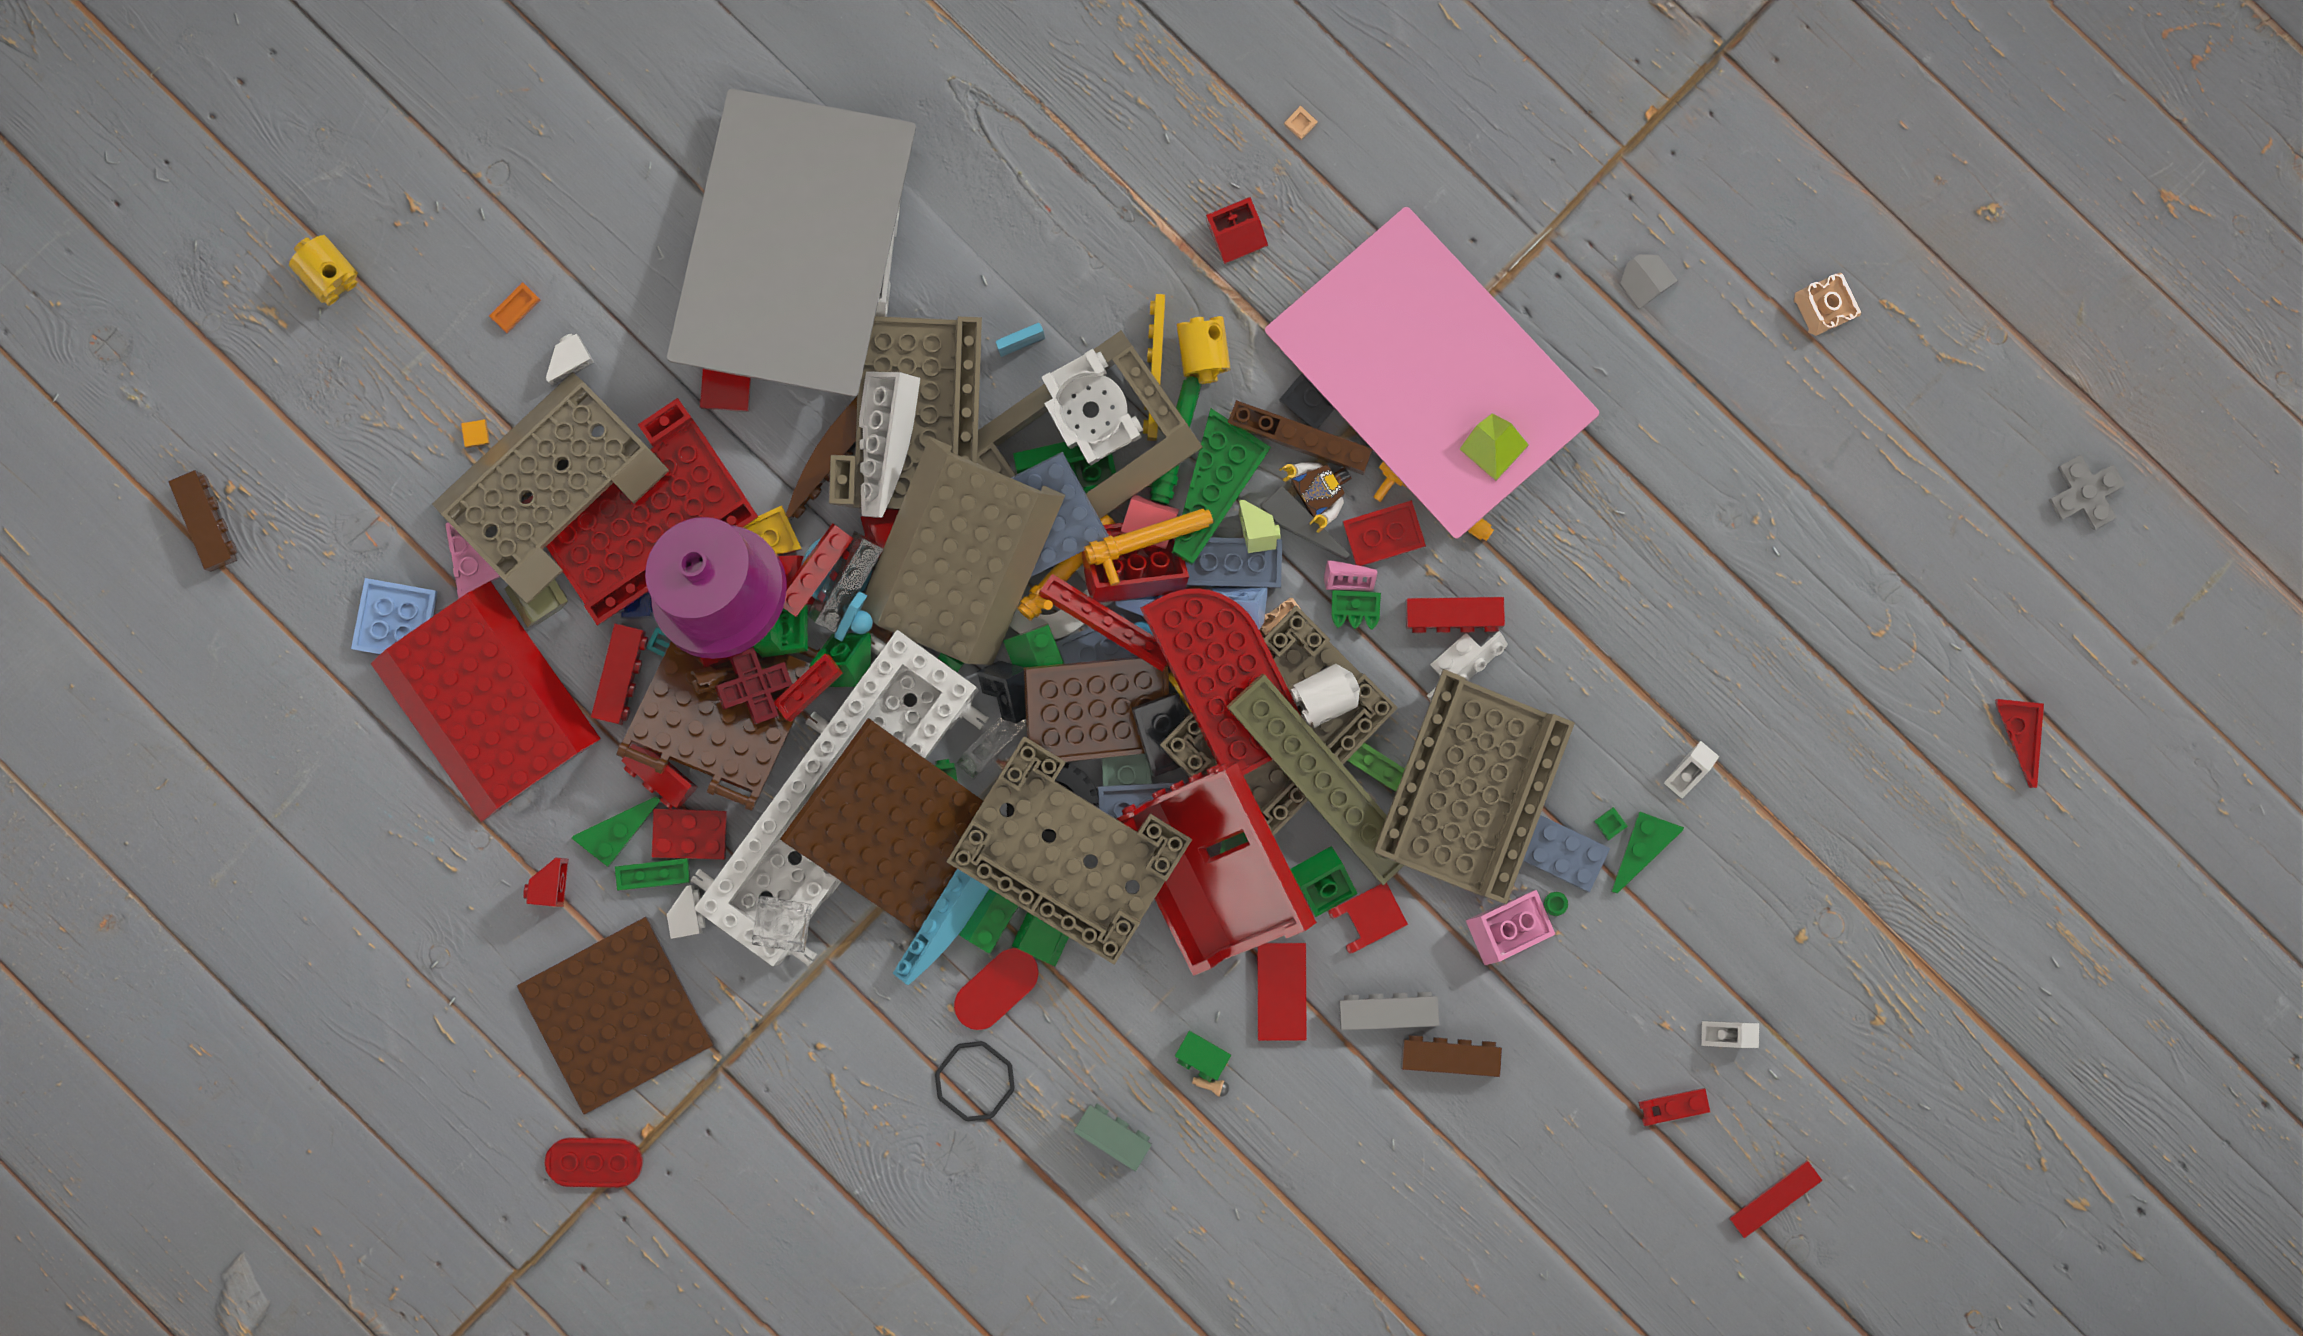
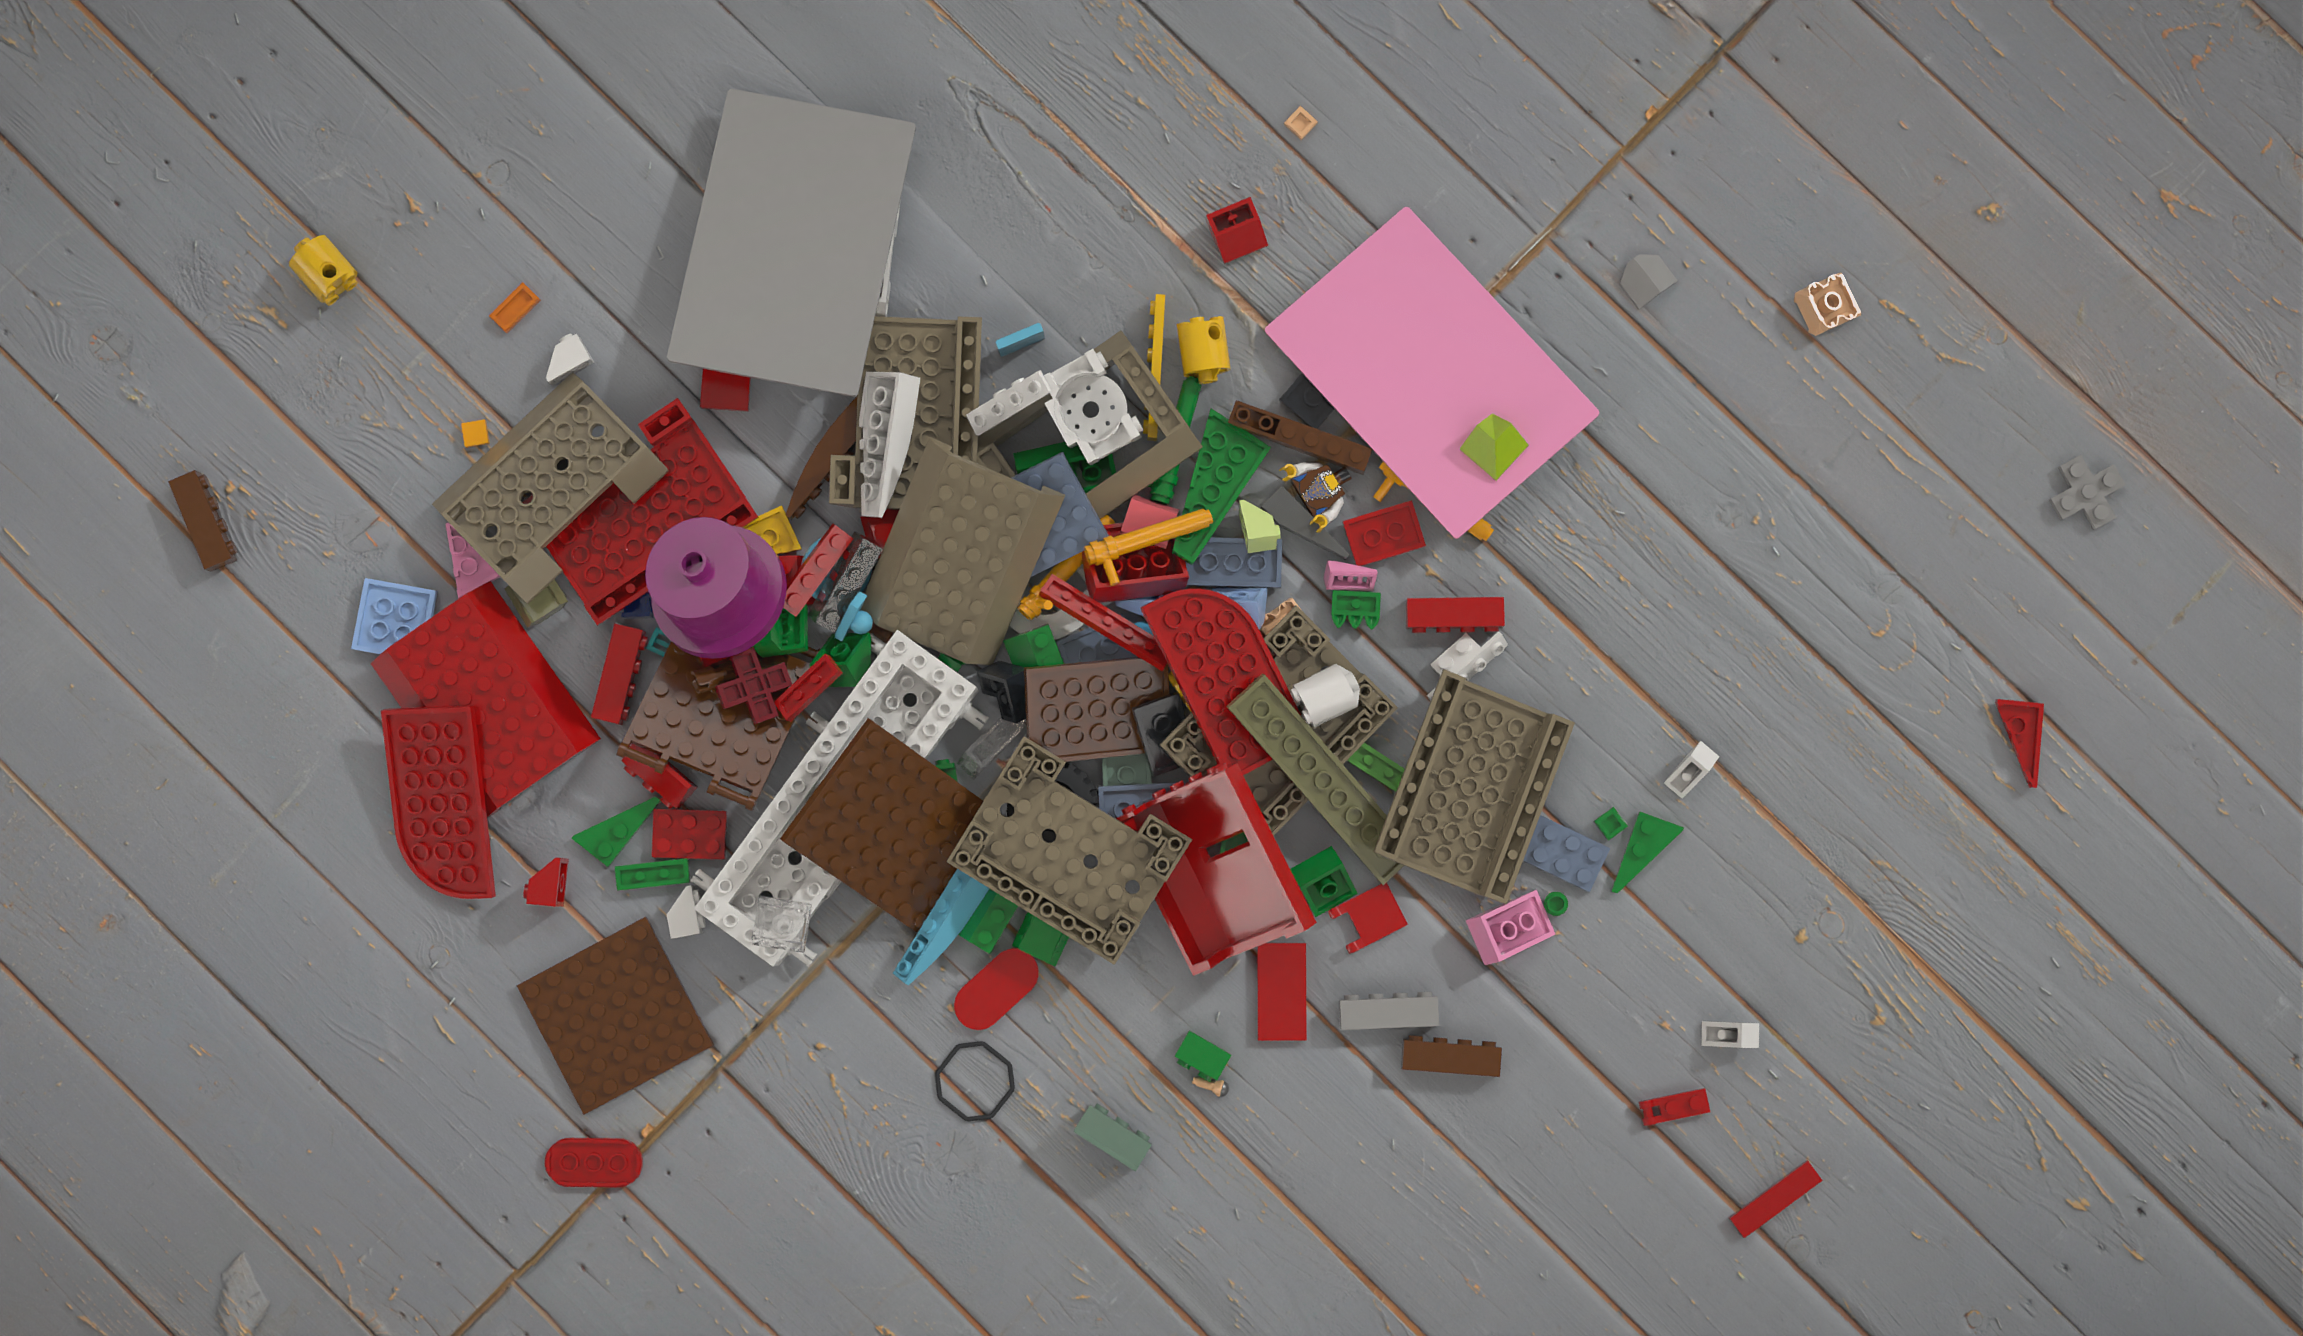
none -> red plate [381,705,496,899]
none -> white bracket [966,370,1051,435]

